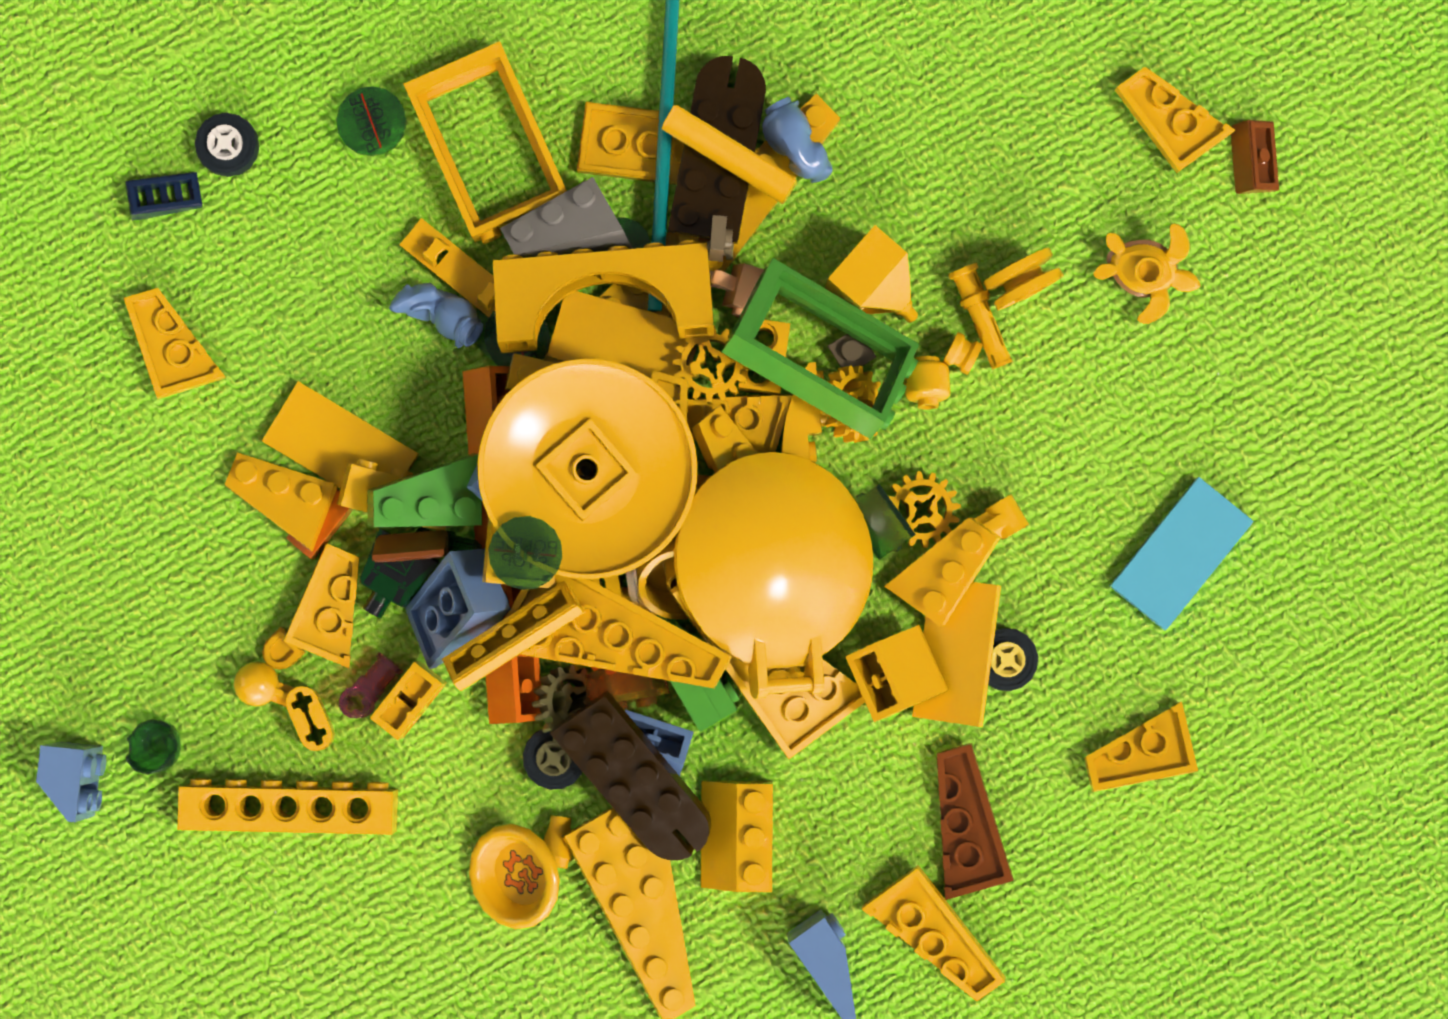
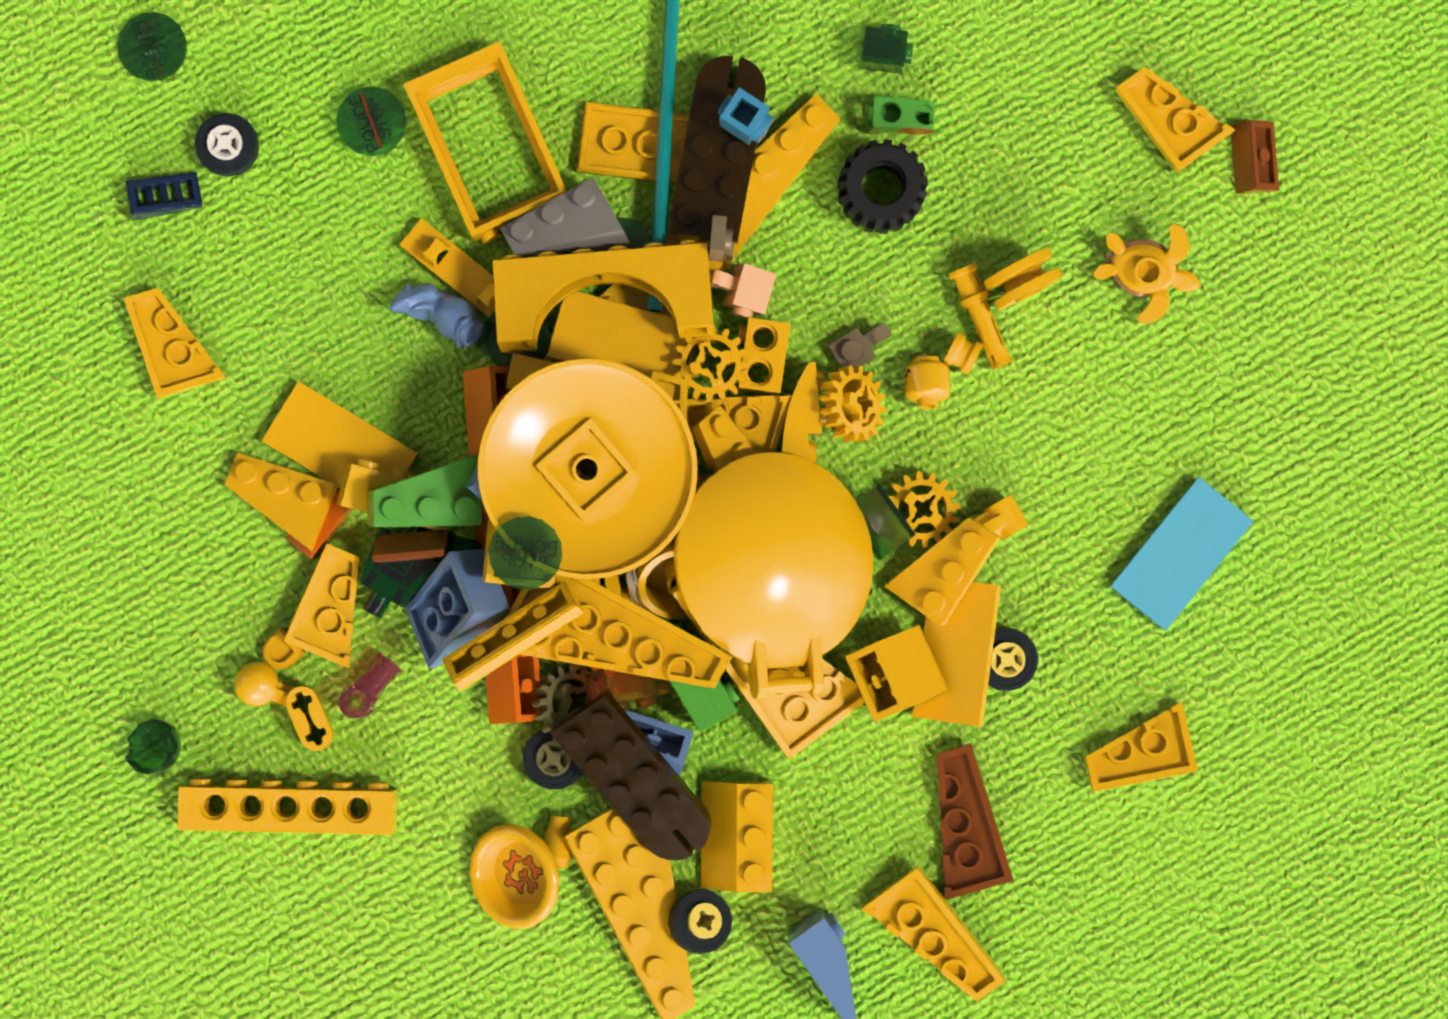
medium blue slope [36,741,106,822] -> none
yellow brick [370,661,447,740] -> none
yellow brick [662,105,797,204] -> none
bright green door [722,258,920,439] -> none
medium blue animal [763,97,833,183] -> none
yellow piece [825,225,918,323] -> none
none -> clear green piece [117,12,187,82]
none -> black wheel [668,889,732,954]
none -> dark azure brick [717,87,774,145]
none -> black tyre [837,139,928,234]
none -> clear green brick [860,24,913,74]
none -> bright green leg [867,96,935,135]

